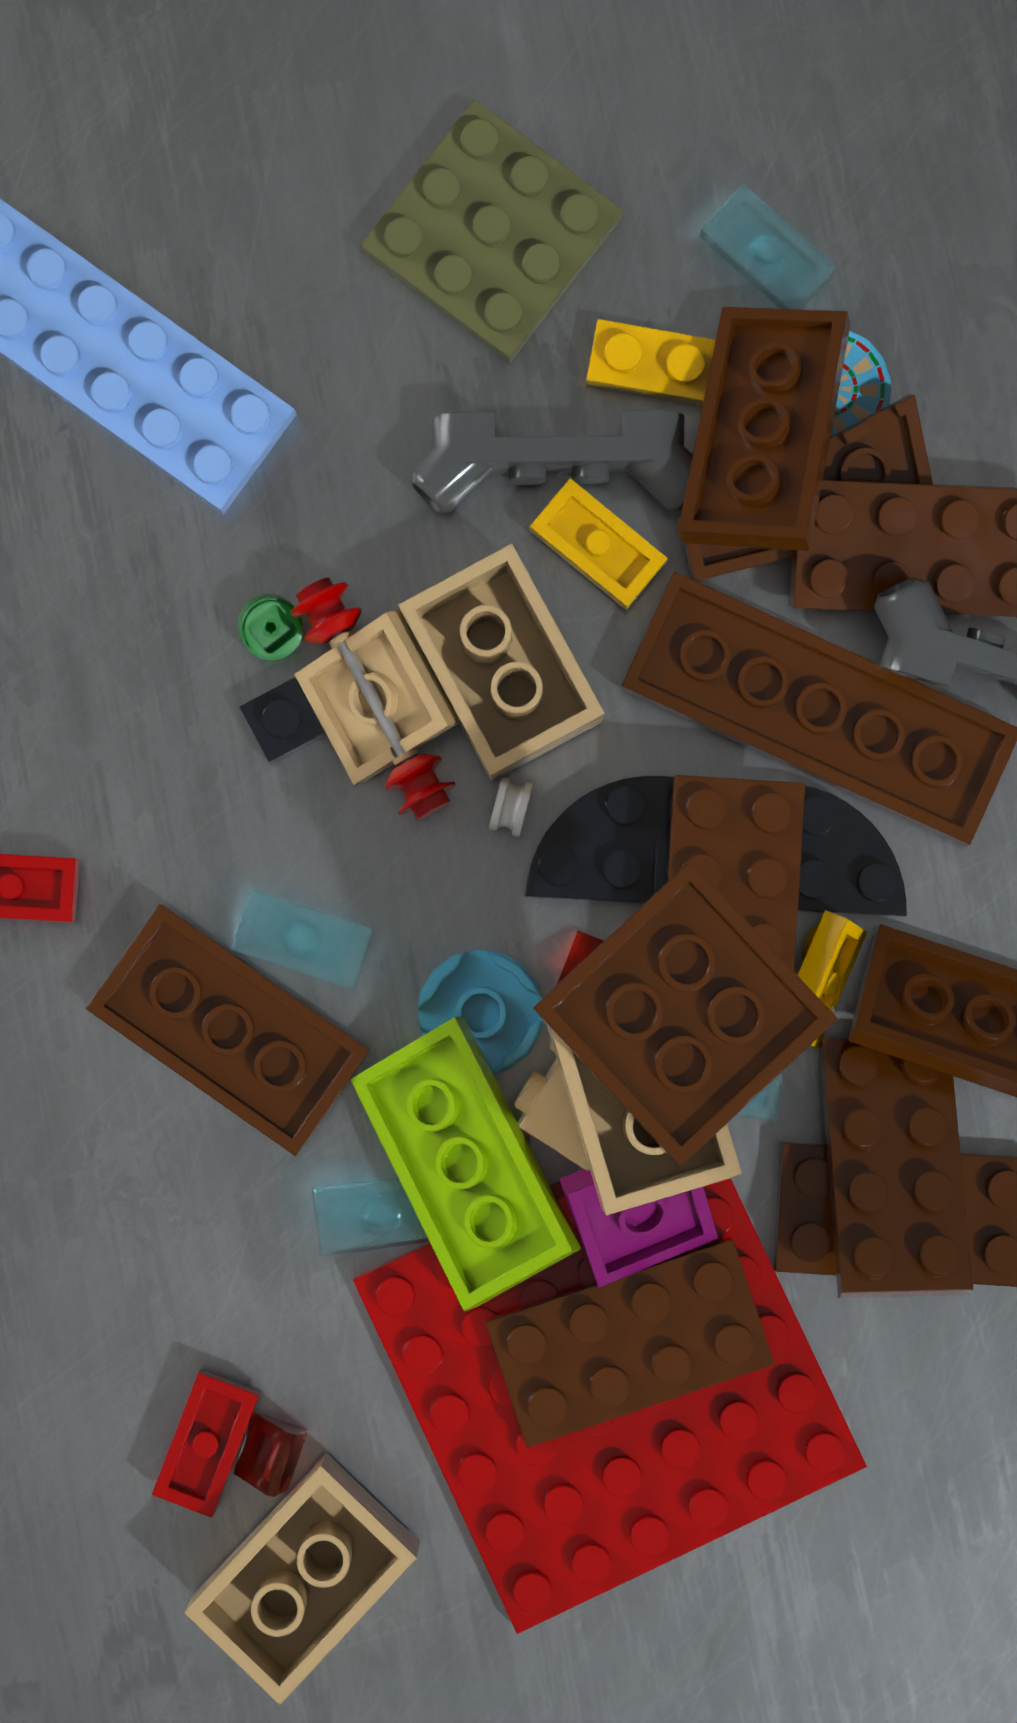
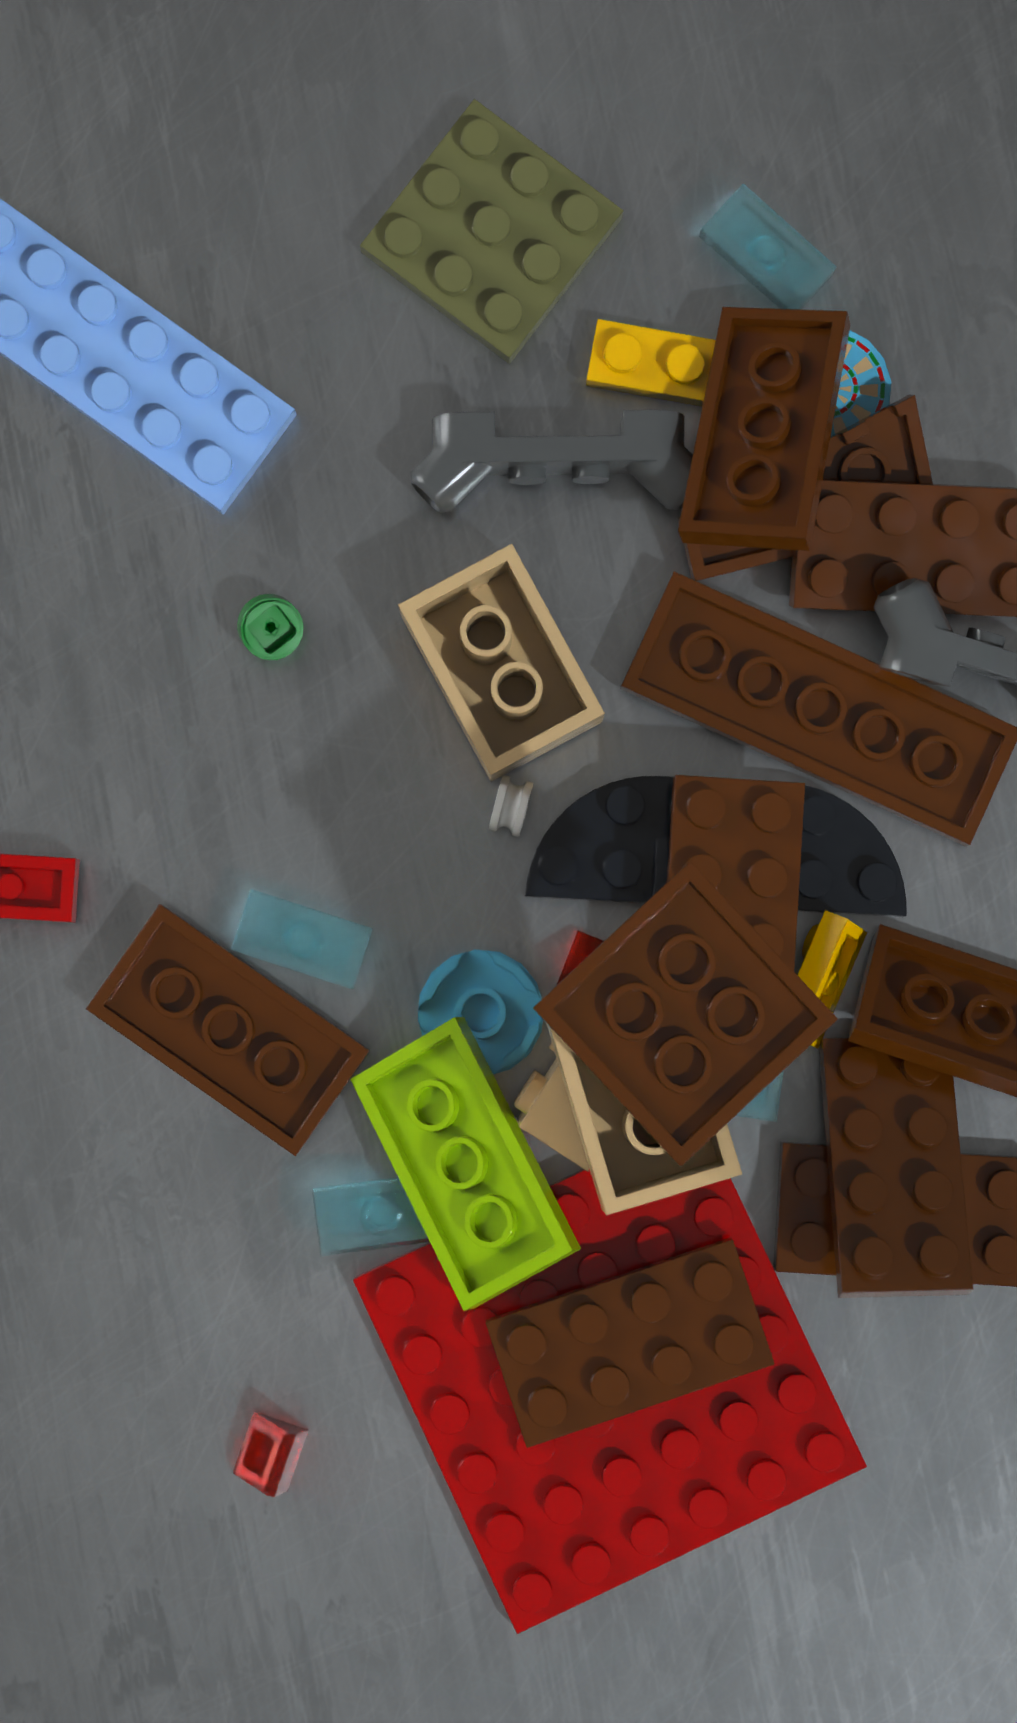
red plate [152,1369,261,1518] -> none
tan brick [184,1453,420,1705] -> none
black plate [239,677,326,765] -> none
tan plate [290,577,460,820] -> none
yellow plate [529,478,668,610] -> none
magenta plate [560,1169,718,1288] -> none

